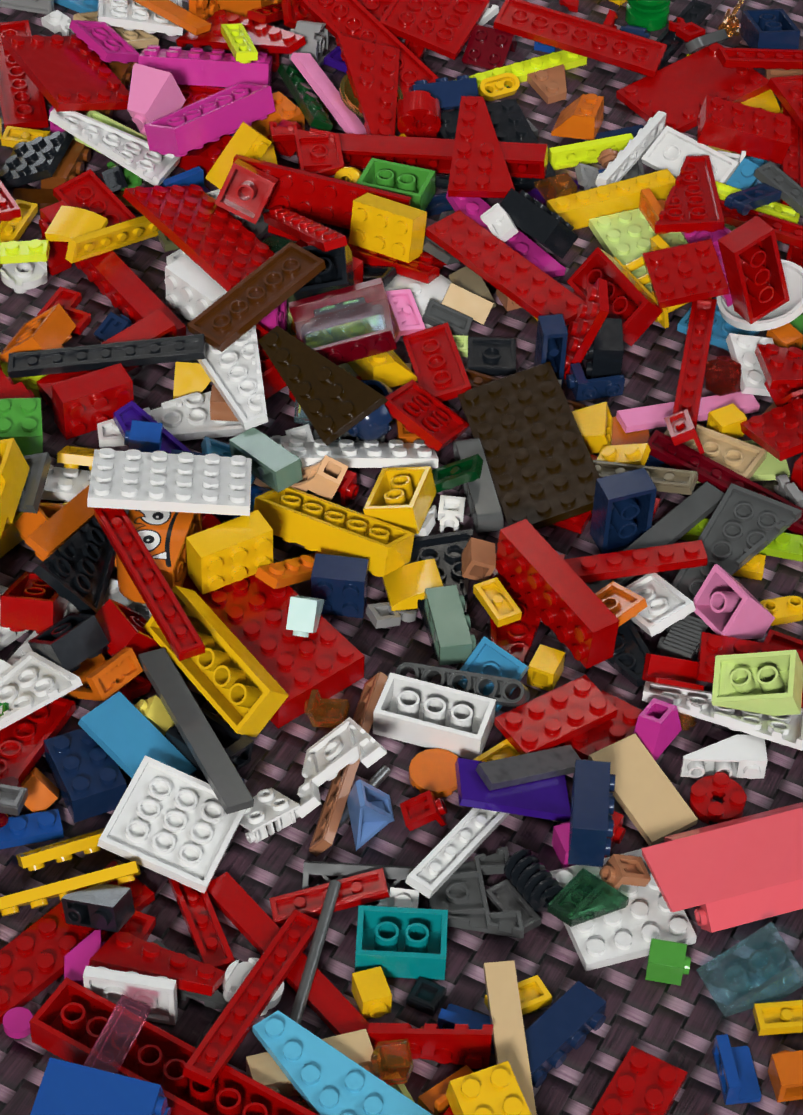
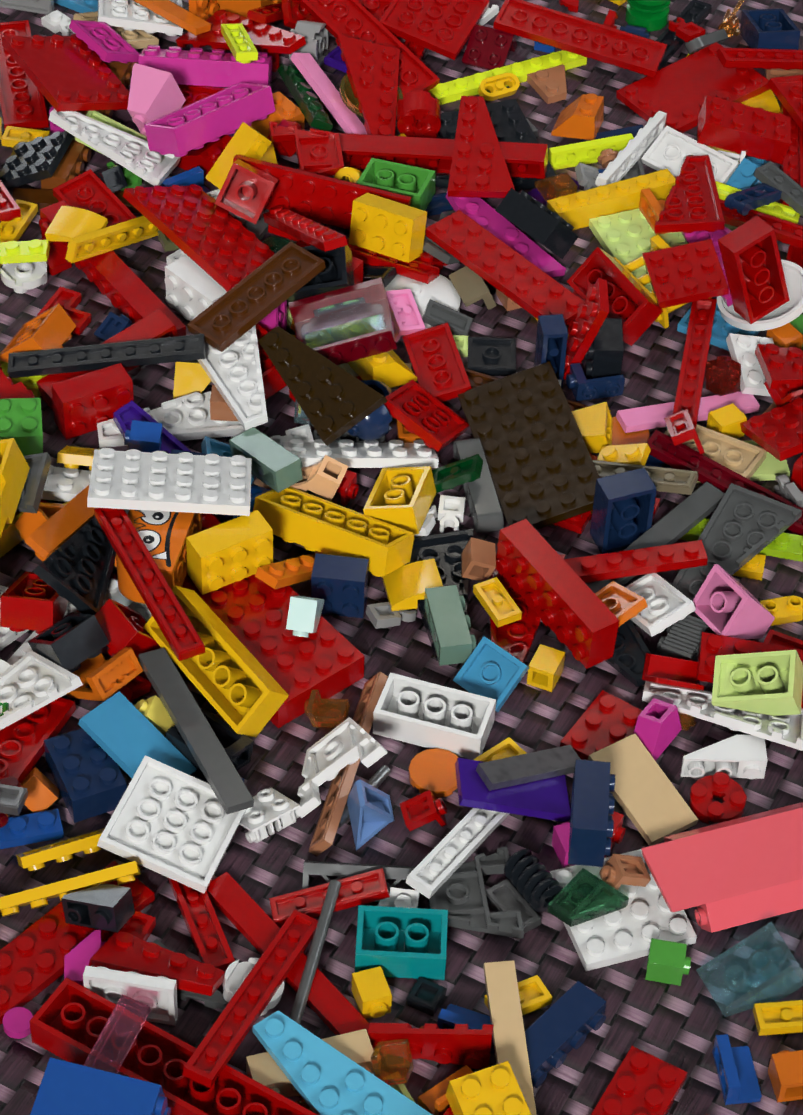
dark grey beam [395,662,530,708] -> none
dark blue brick [409,75,479,111] -> none
tan tile [441,283,494,325] -> none
white bracket [480,203,519,243] -> none
red plate [494,674,617,755] -> none

